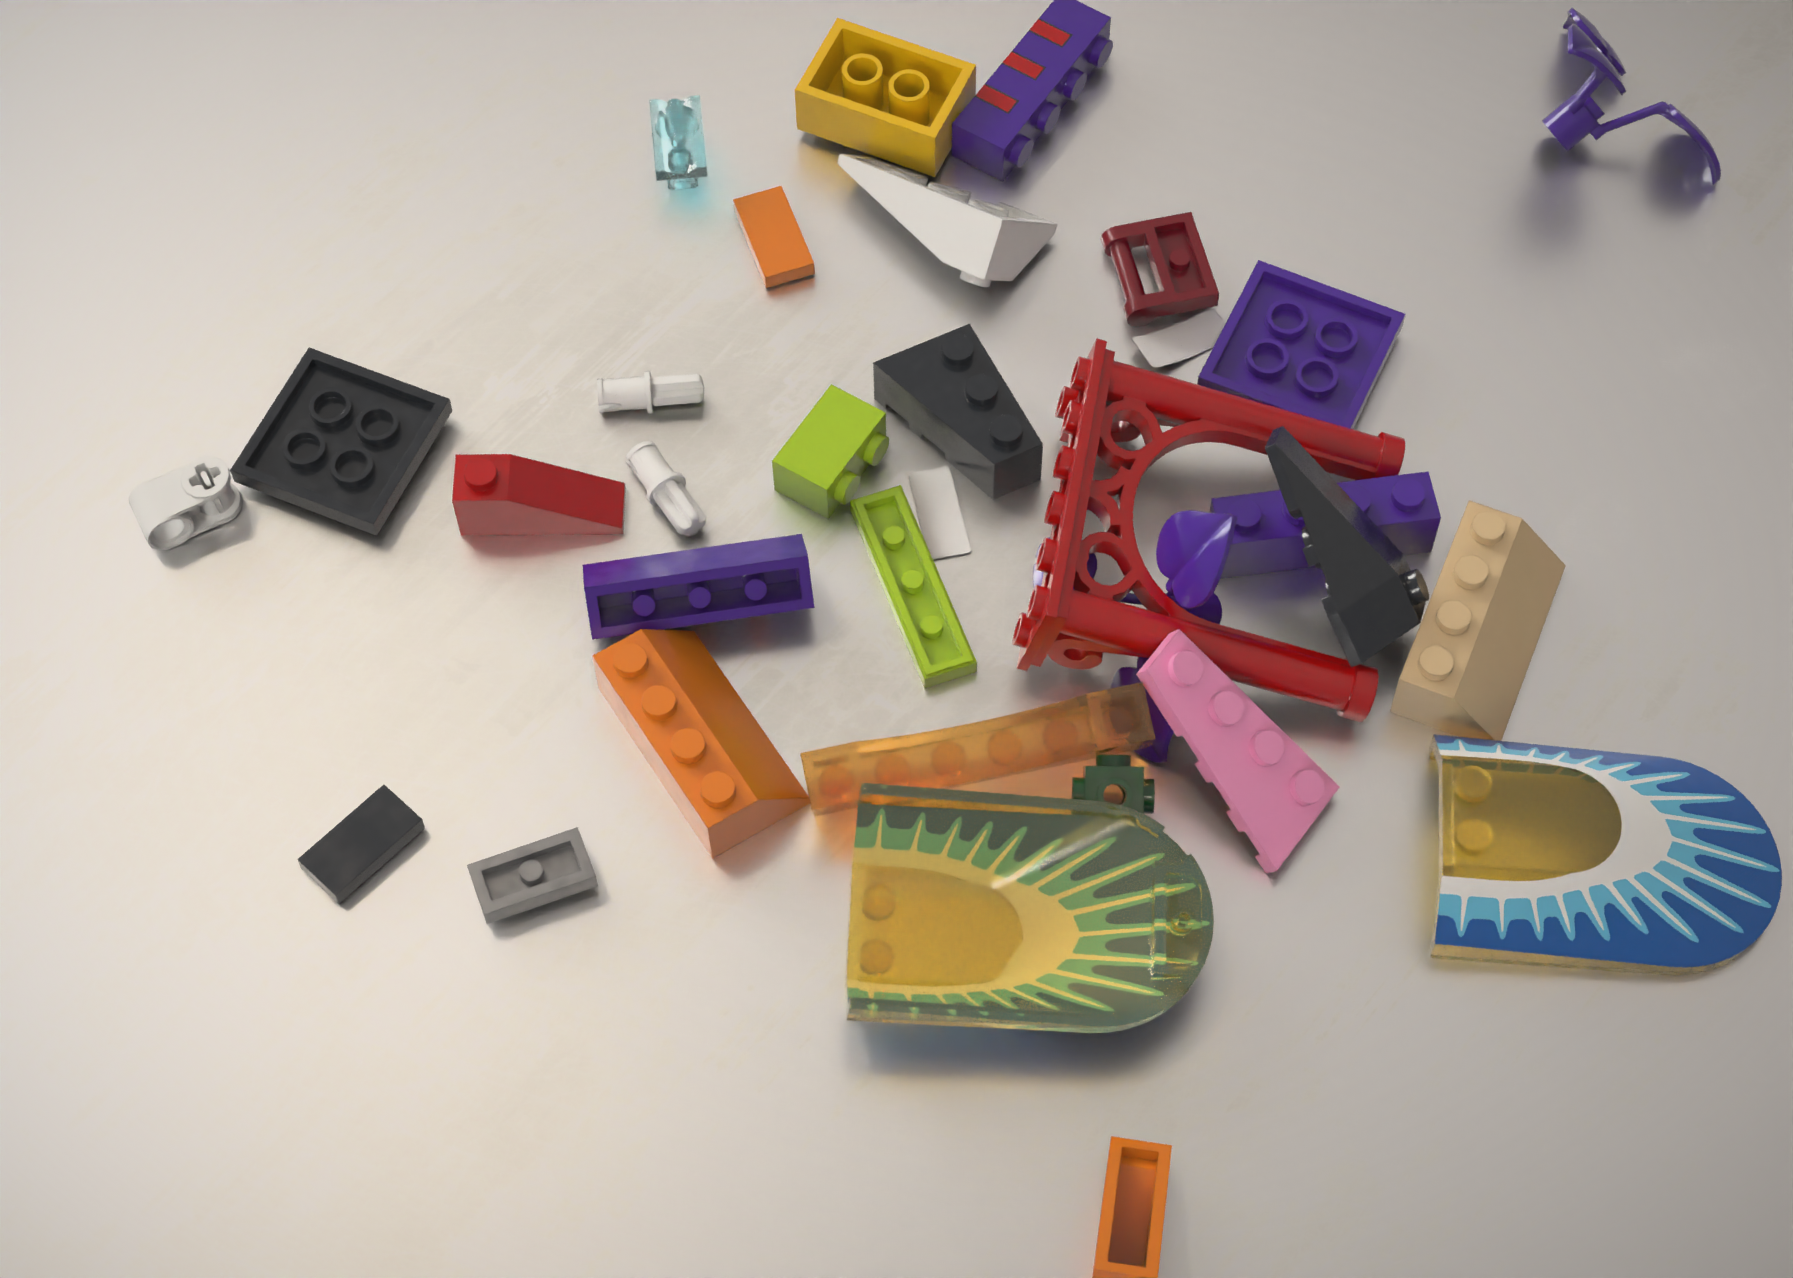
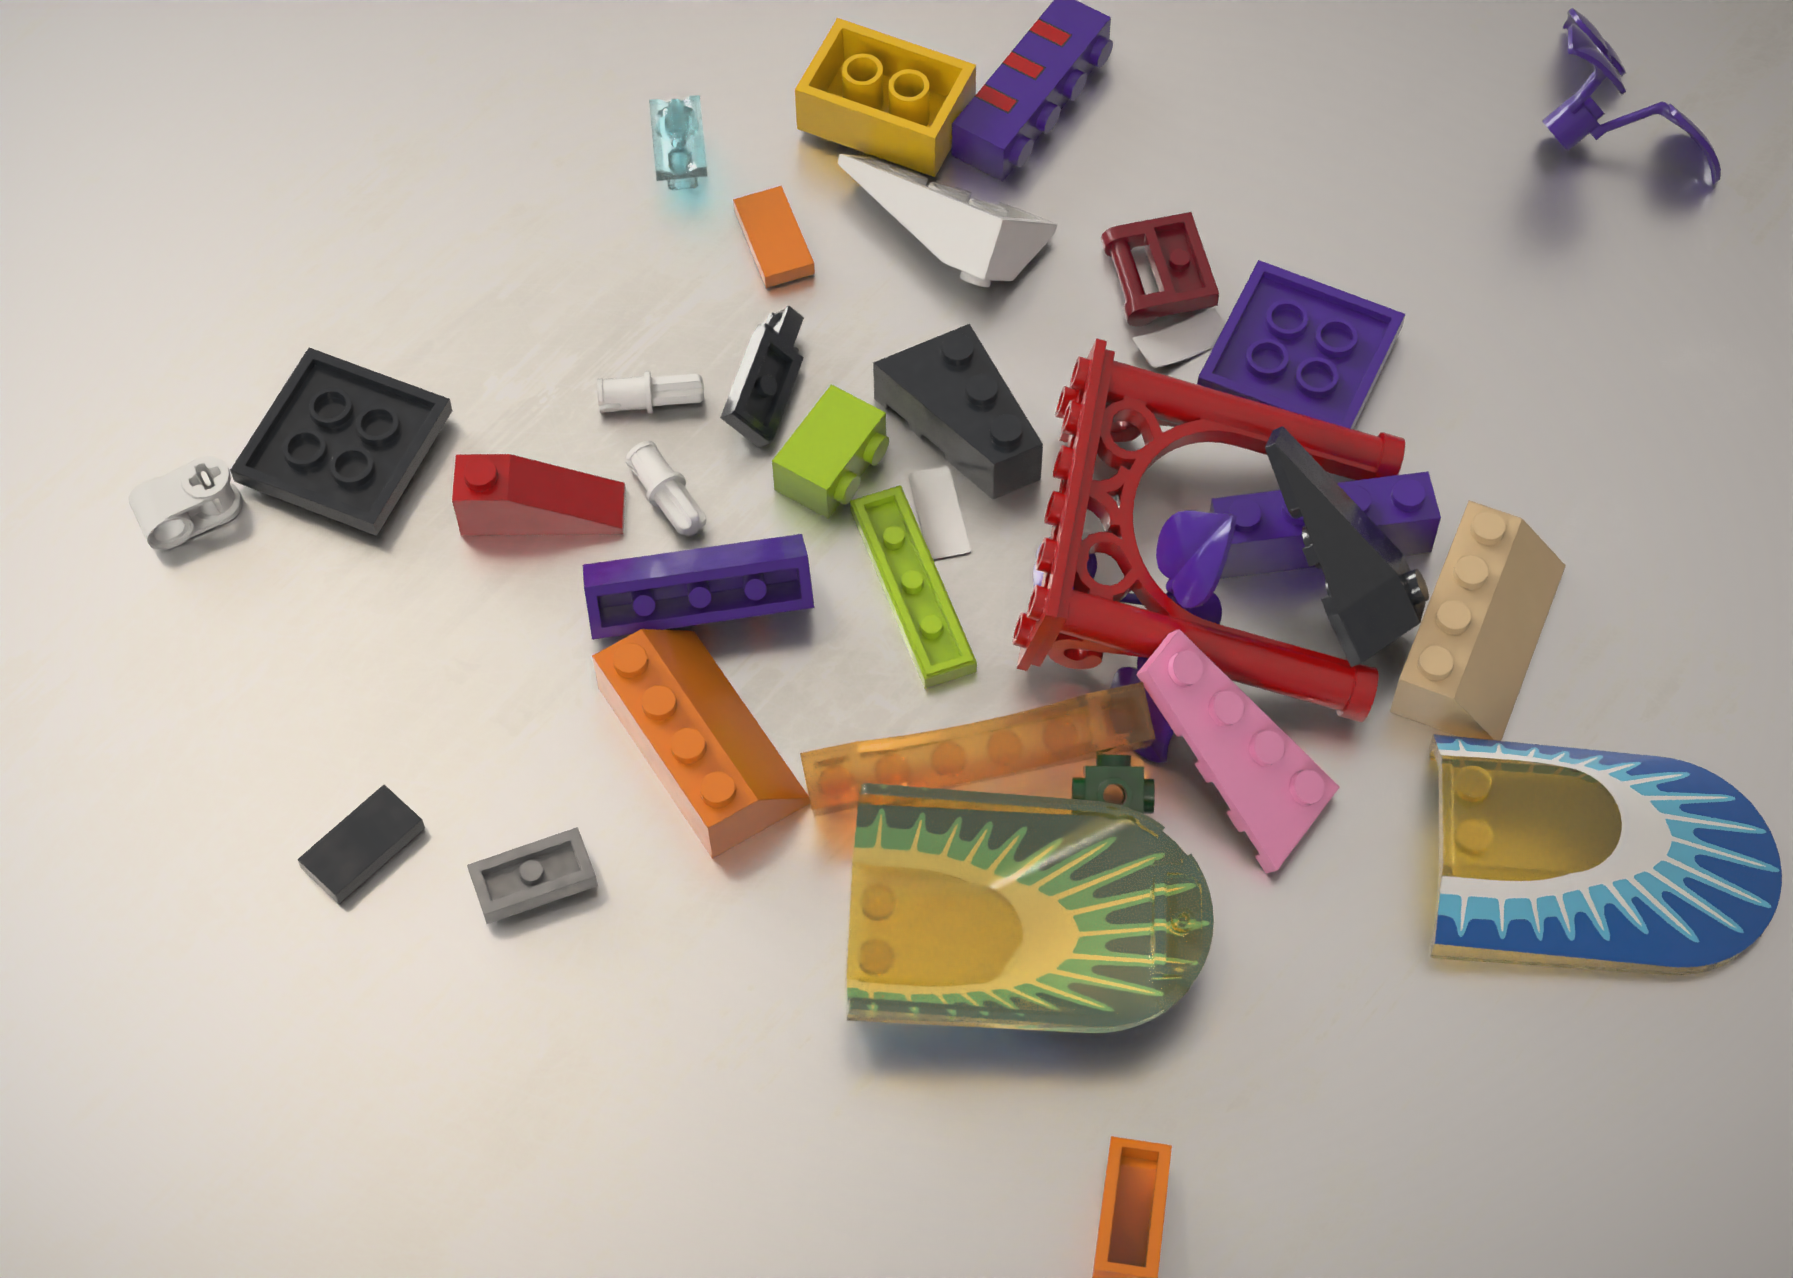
none -> black hinge [720,306,804,447]

